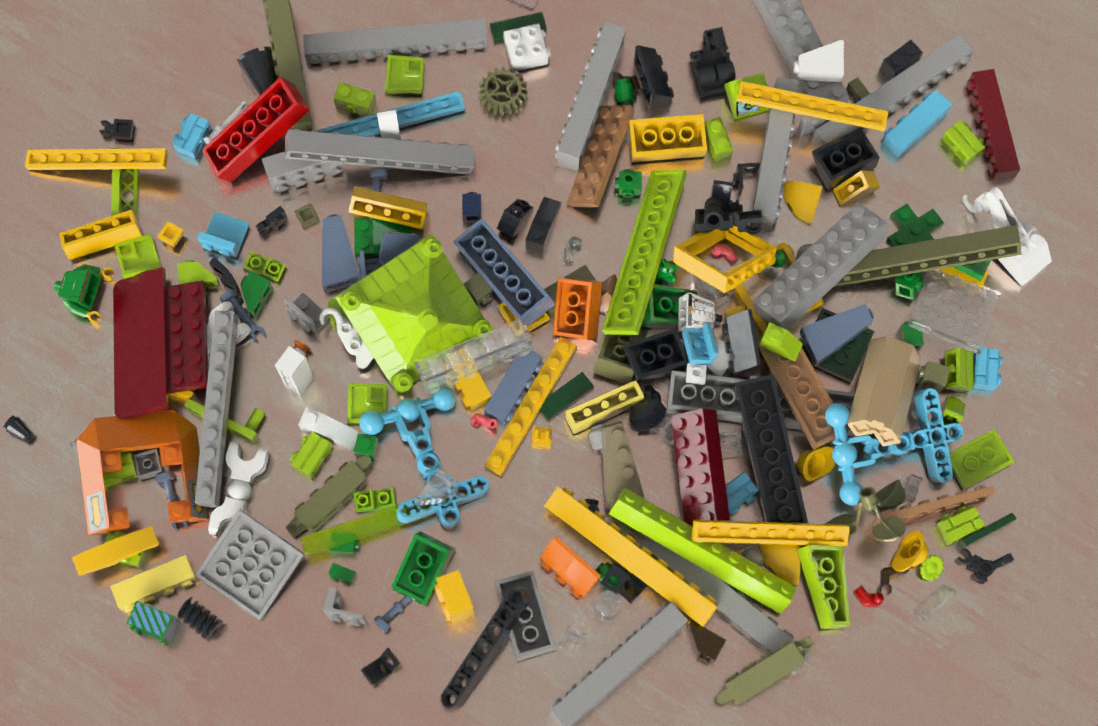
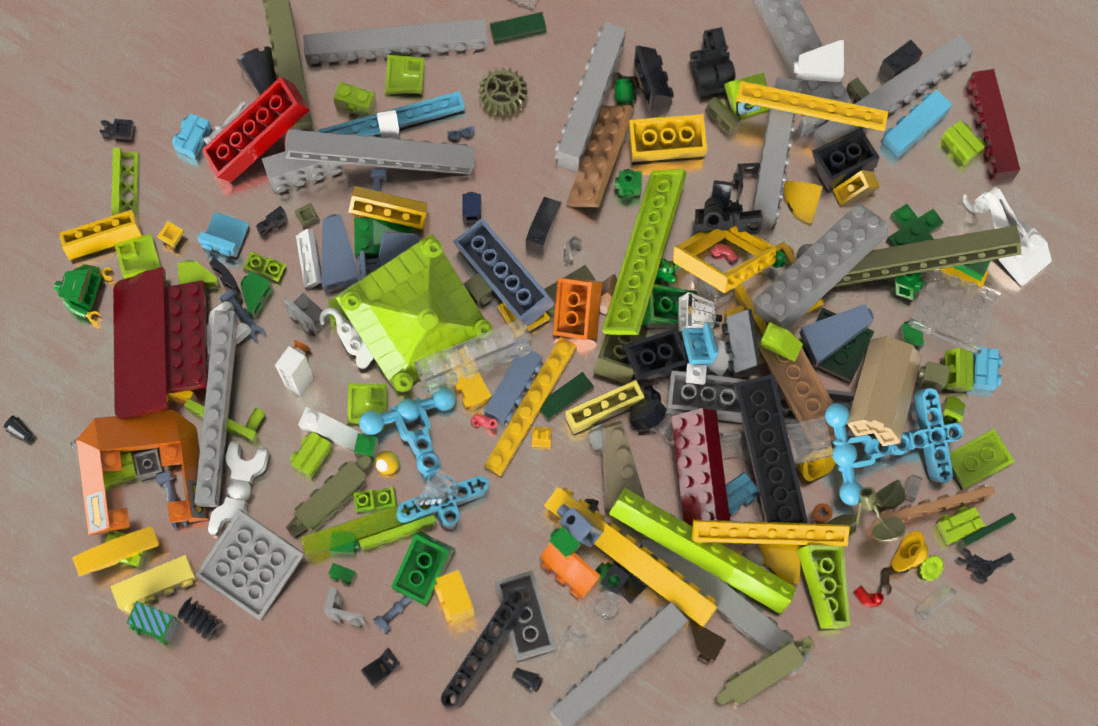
yellow plate [25,148,169,170] -> none
black slope [496,199,534,238] -> none
white brick [504,24,551,72] -> none
lime brick [704,117,734,162] -> none
none -> white plate [296,229,322,289]
none -> lime tile [359,515,437,551]
none -> yellow piece [375,451,400,475]
none -> sand blue piece [447,126,475,141]
none -> black cone [512,667,543,693]
none -> green brick [549,527,581,559]
none -> sand blue torso [557,504,604,547]
none -> olive brick [705,97,742,136]
none -> clear plate [786,417,834,465]
none -> orange bush [811,503,833,524]

